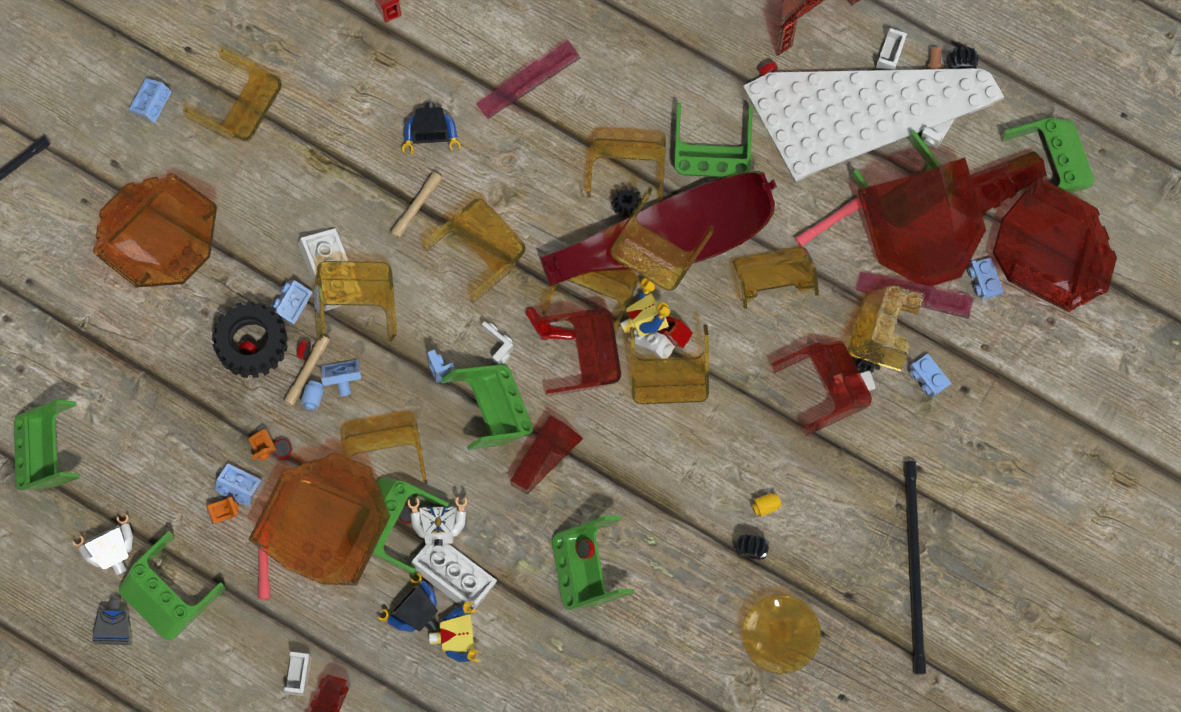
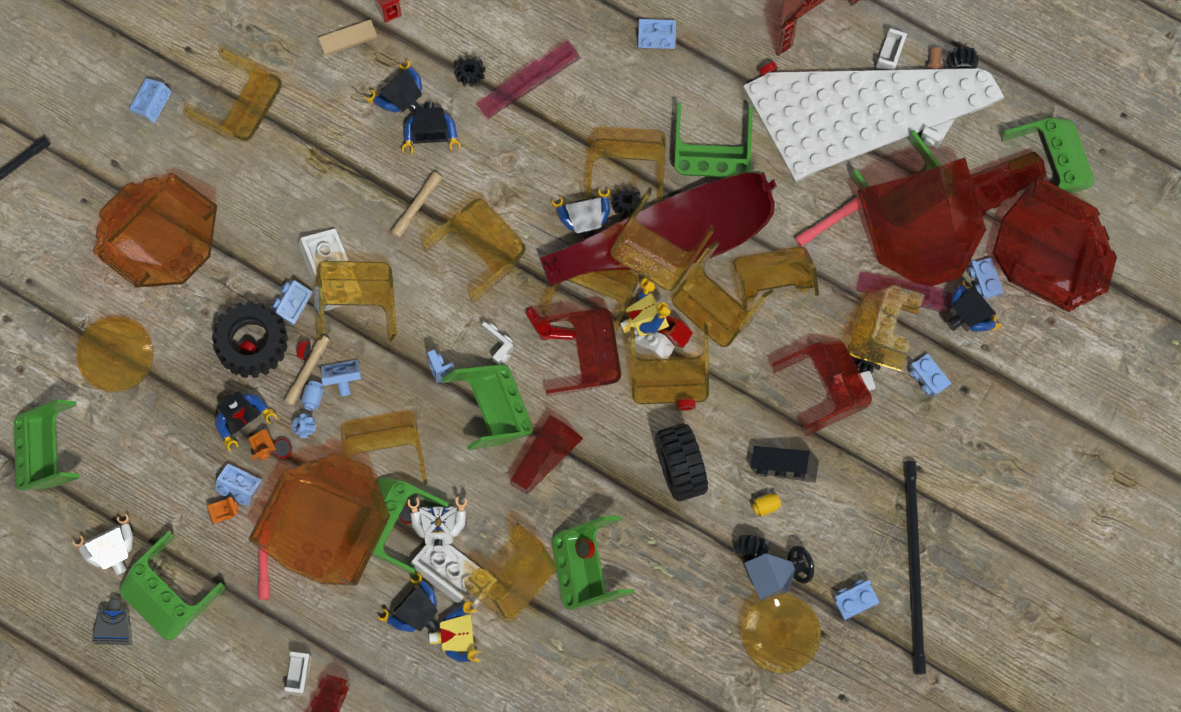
none -> clear yellow dish [76,317,154,393]
none -> torso [215,391,277,451]
none -> light blue gear [292,414,316,438]
none -> tan tile [319,19,378,56]
none -> black torso [365,60,422,115]
none -> black gear [454,55,486,87]
none -> clear yellow windscreen [465,523,556,622]
none -> torso [552,189,610,239]
none -> light blue bracket [638,19,676,49]
none -> black tyre [655,423,708,502]
none -> clear yellow windscreen [672,241,774,347]
none -> red tile [676,399,696,411]
none -> sand blue piece [745,545,814,602]
none -> black wedge [750,446,819,483]
none -> light blue bracket [833,579,880,621]
none -> black torso [947,280,1002,332]

